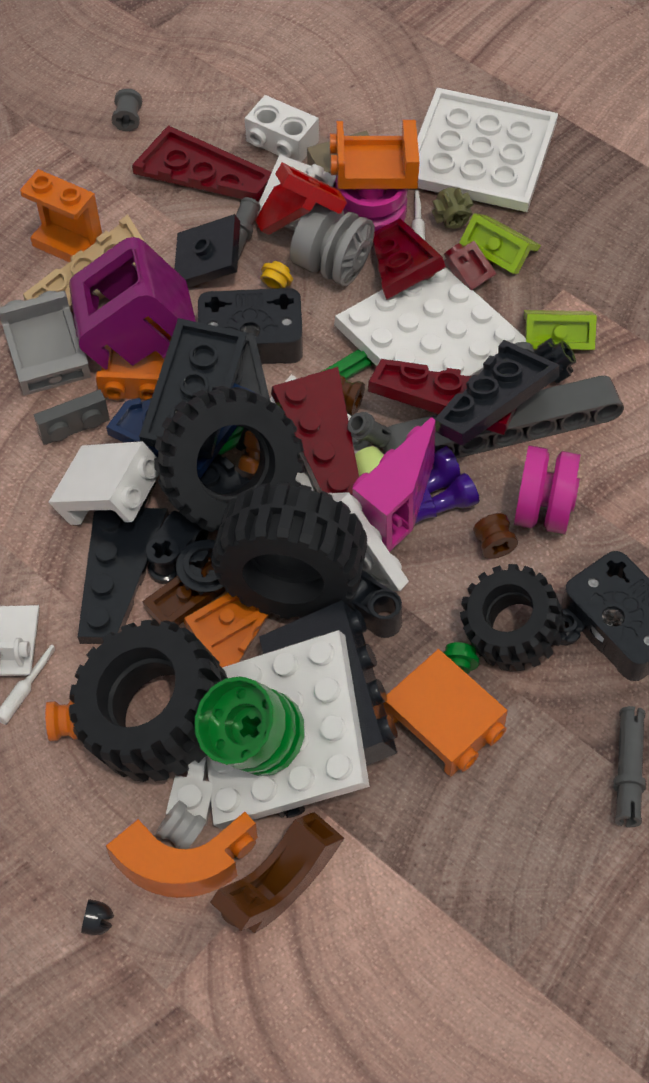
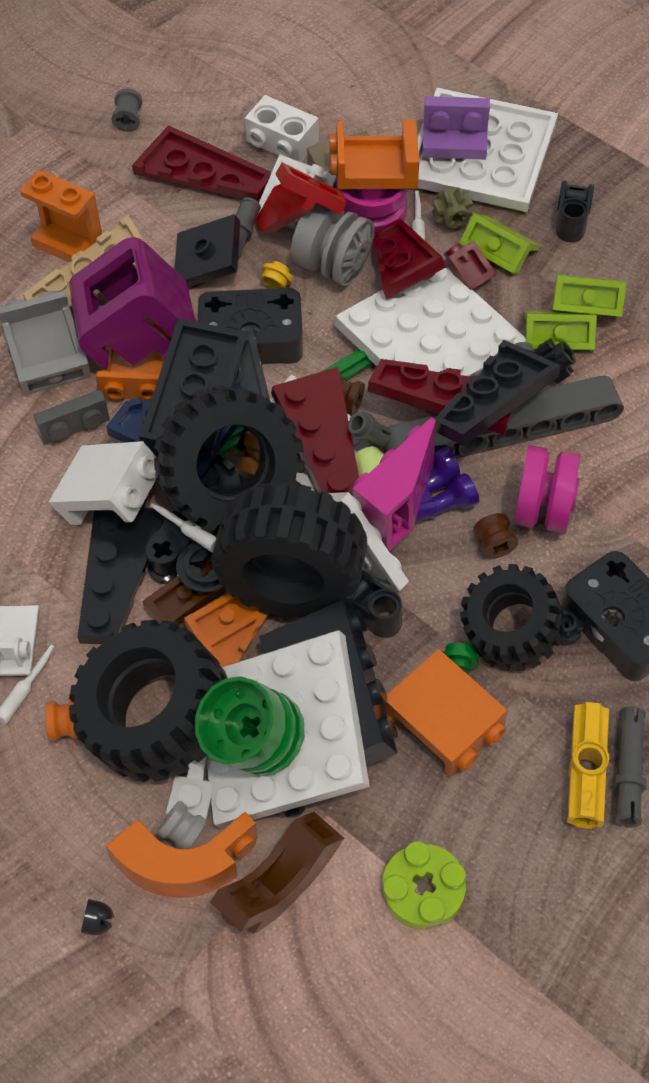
none -> white piece [150,503,216,553]
none -> lime plate [382,841,466,929]
none -> medium lavender bracket [422,96,490,160]
none -> lime panel [552,274,627,317]
none -> black piece [556,180,594,242]
none -> yellow piece [567,702,609,829]

